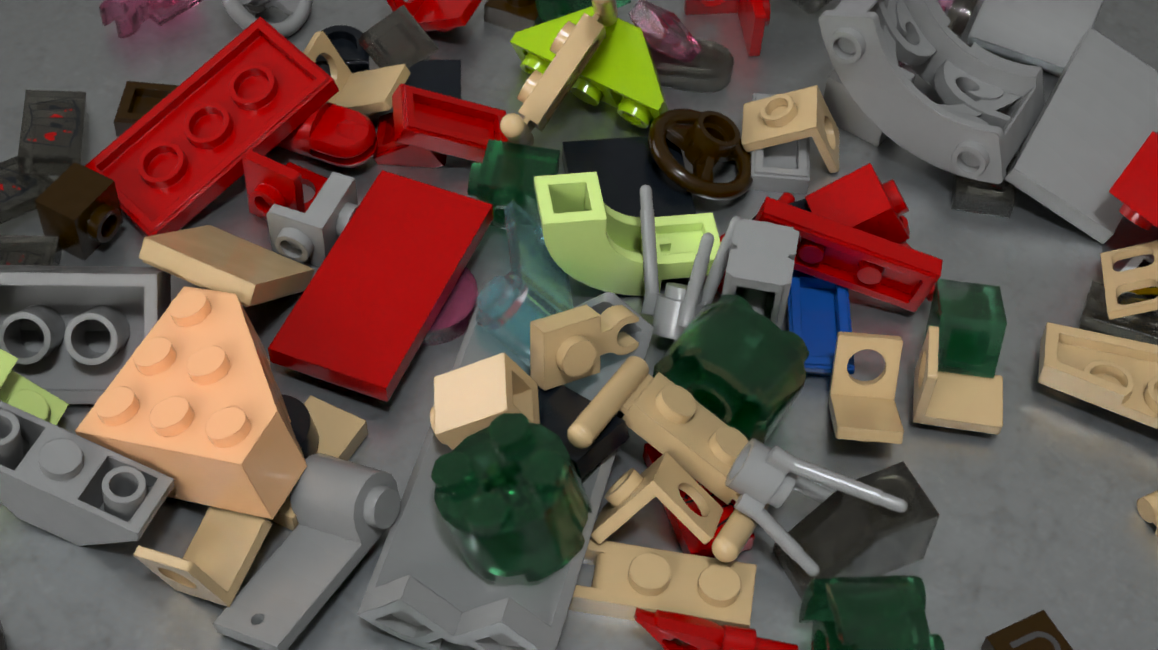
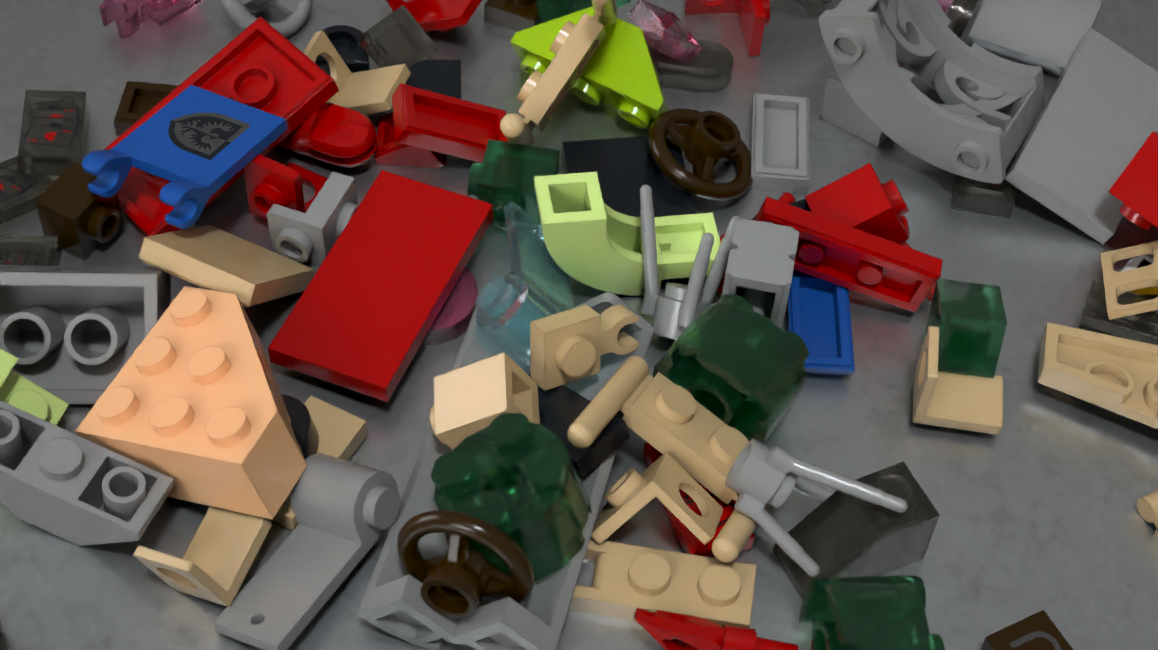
tan bracket [741,85,839,174] -> none
tan bracket [828,331,904,444] -> none
none -> blue flag [82,85,288,229]
none -> dark brown piece [397,510,534,618]

